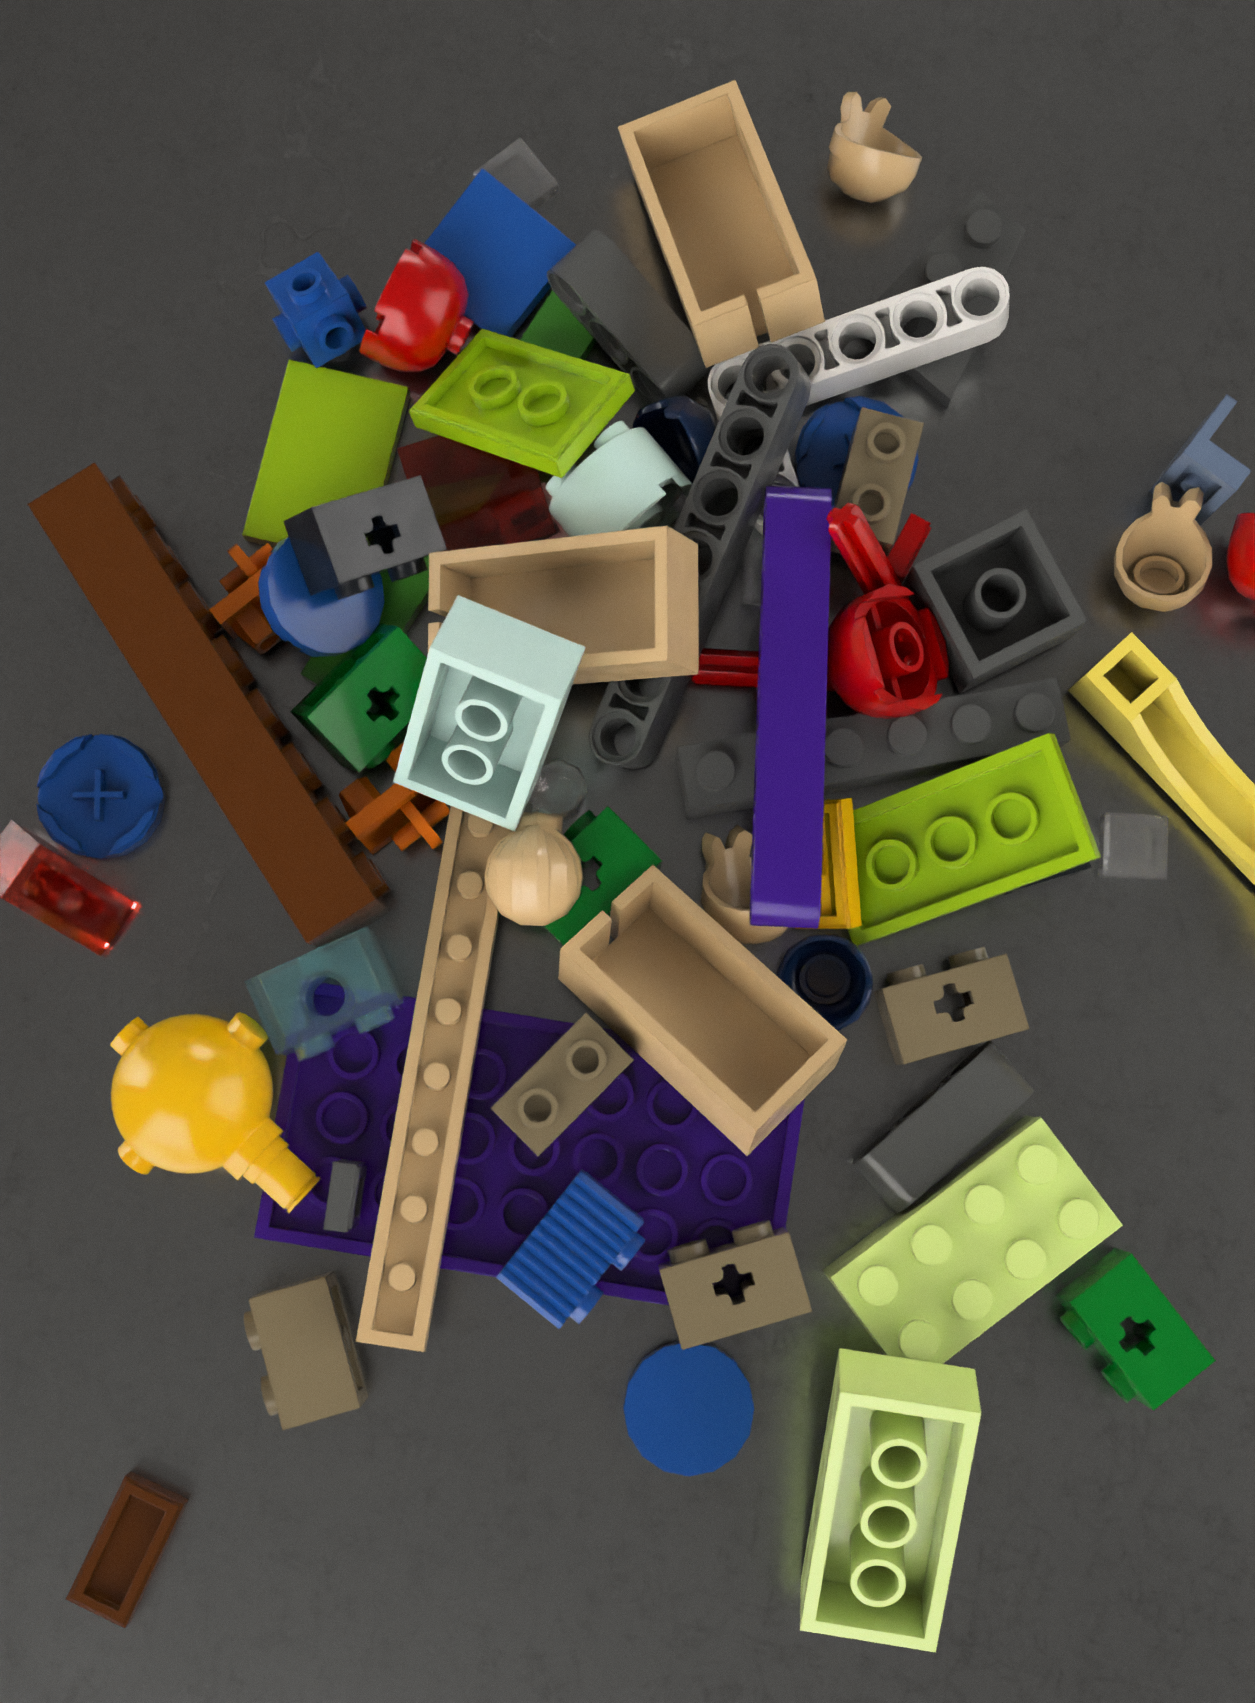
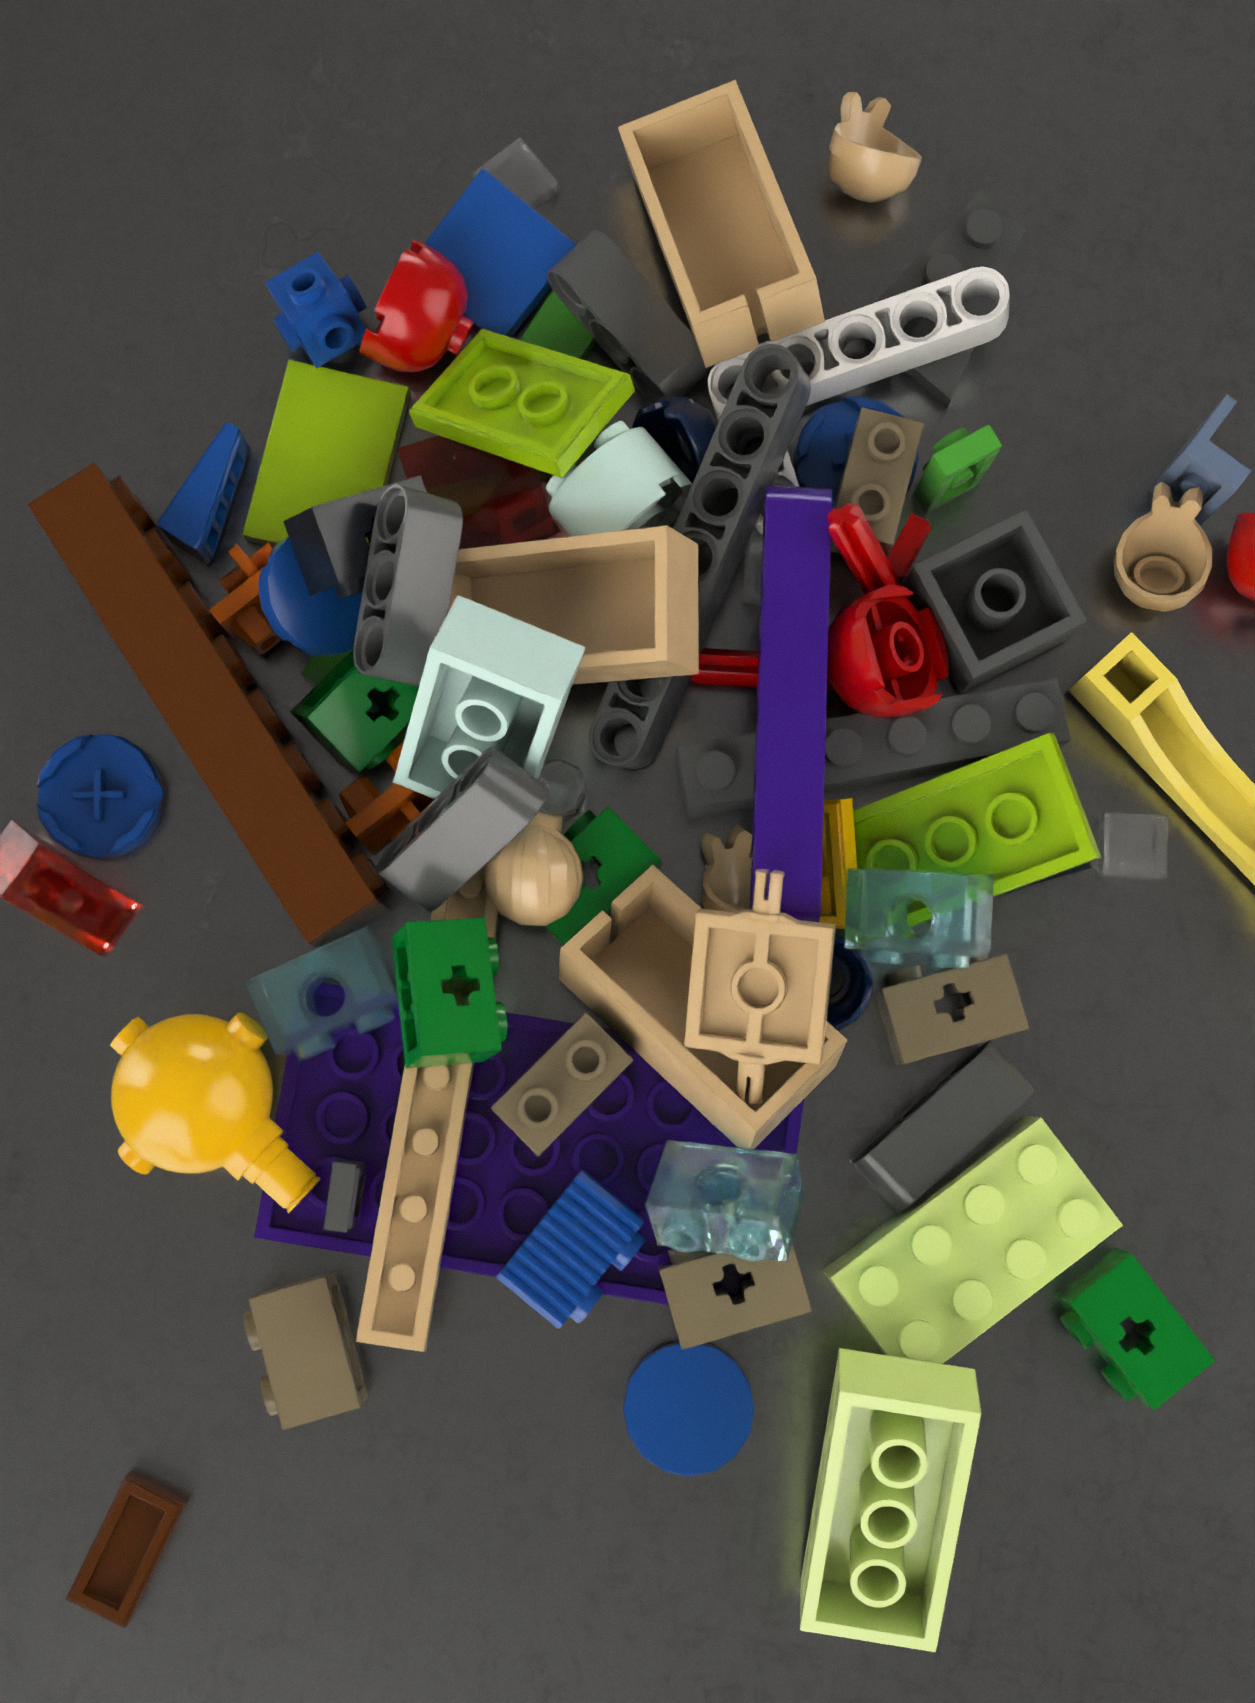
none -> blue slope [157,422,250,565]
none -> dark grey beam [353,484,463,687]
none -> beam [376,746,548,912]
none -> green brick [391,917,507,1069]
none -> clear light blue brick [646,1140,805,1262]
none -> tan plate [684,869,836,1104]
none -> clear light blue brick [844,868,994,968]
none -> bright green plate [914,424,1002,514]

